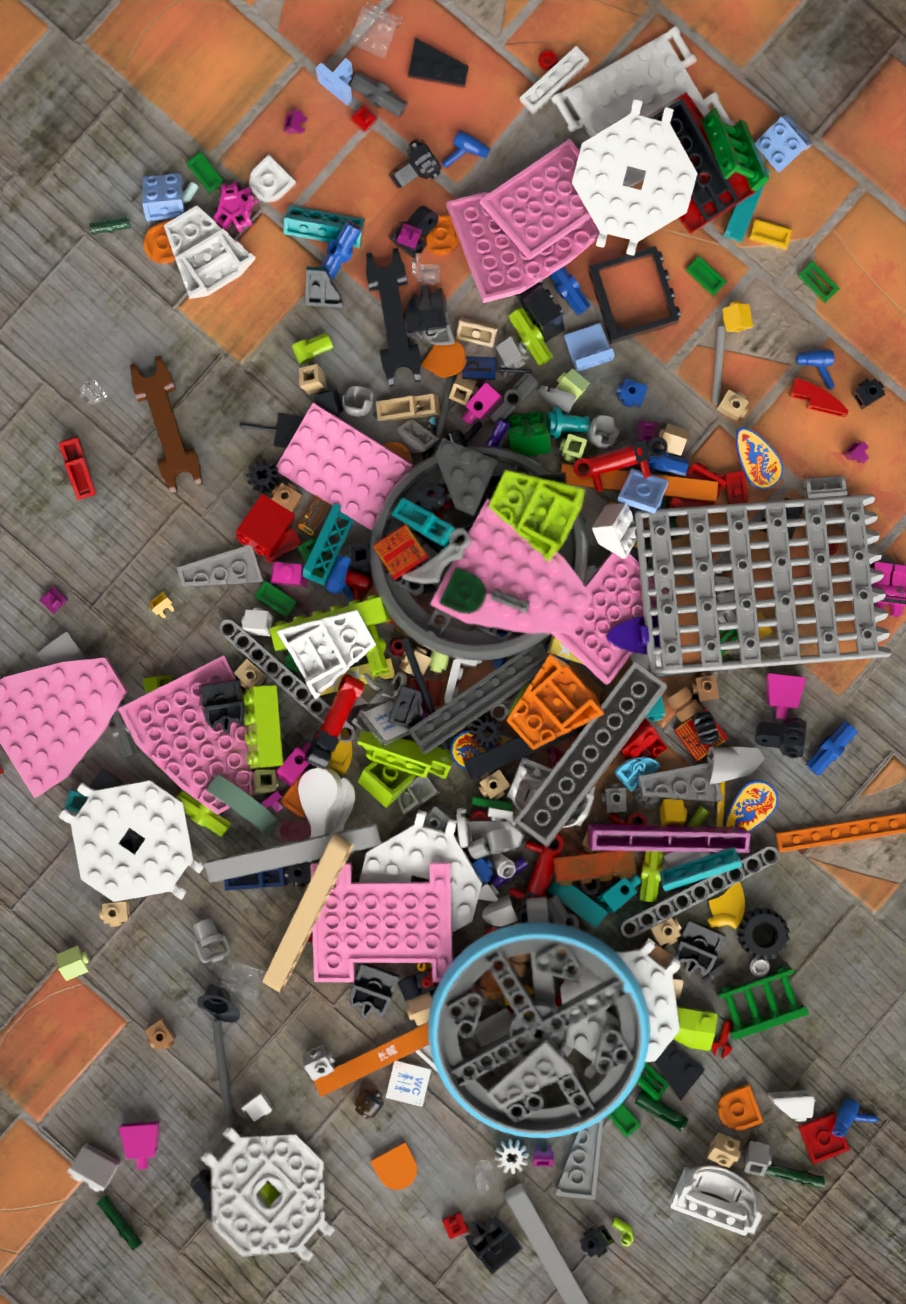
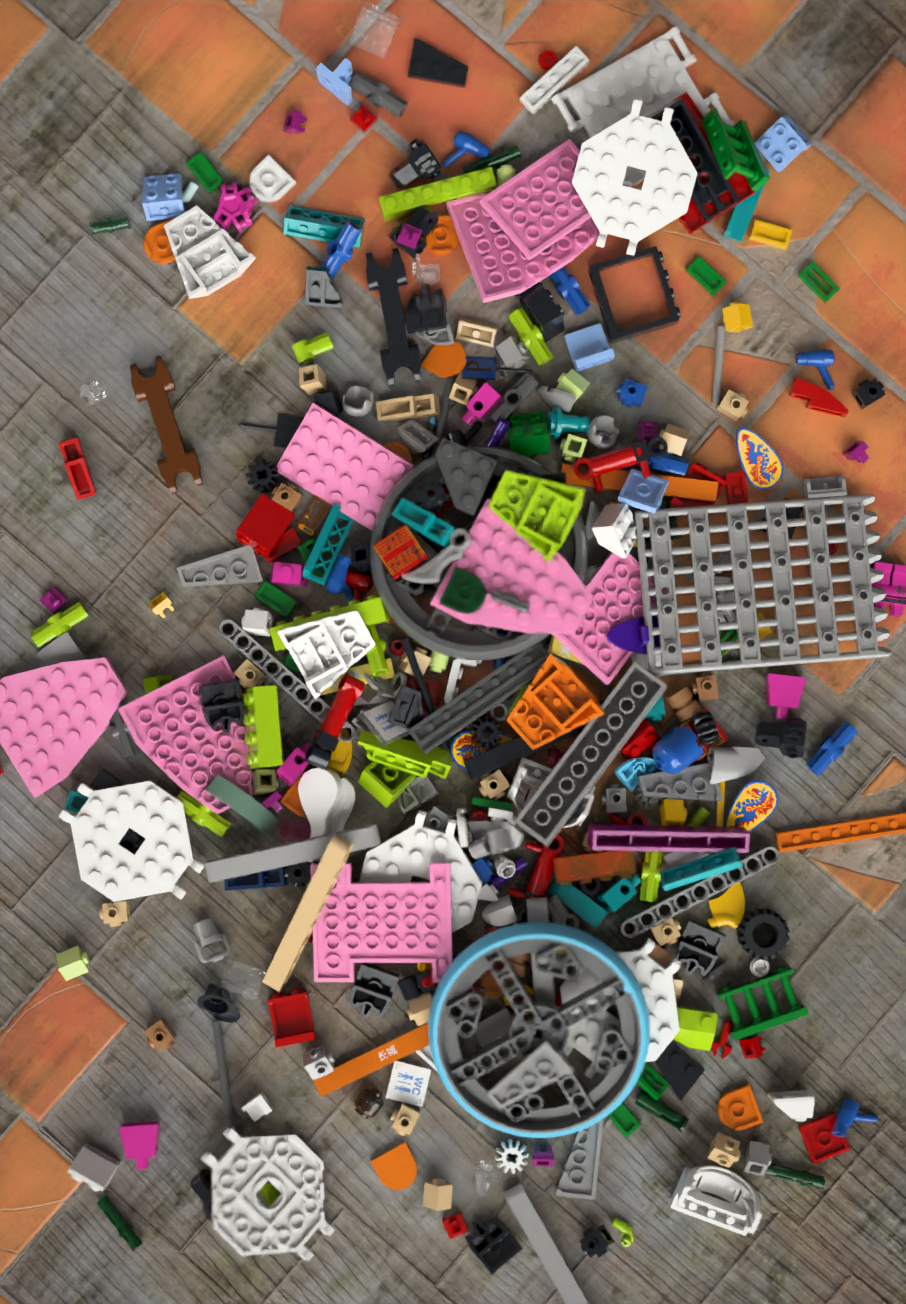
none -> lime piece [29,602,89,648]
none -> red panel [267,988,316,1048]
none -> lime arch [379,167,497,222]
none -> tan brick [390,1102,420,1136]
none -> tan brick [423,1178,453,1211]
none -> dark green pin [463,145,521,174]
none -> yellowish green brick [496,165,516,188]
none -> light grey slope [585,502,601,541]
none -> blue cylinder [652,725,703,774]
none -> red tile [739,1036,765,1059]

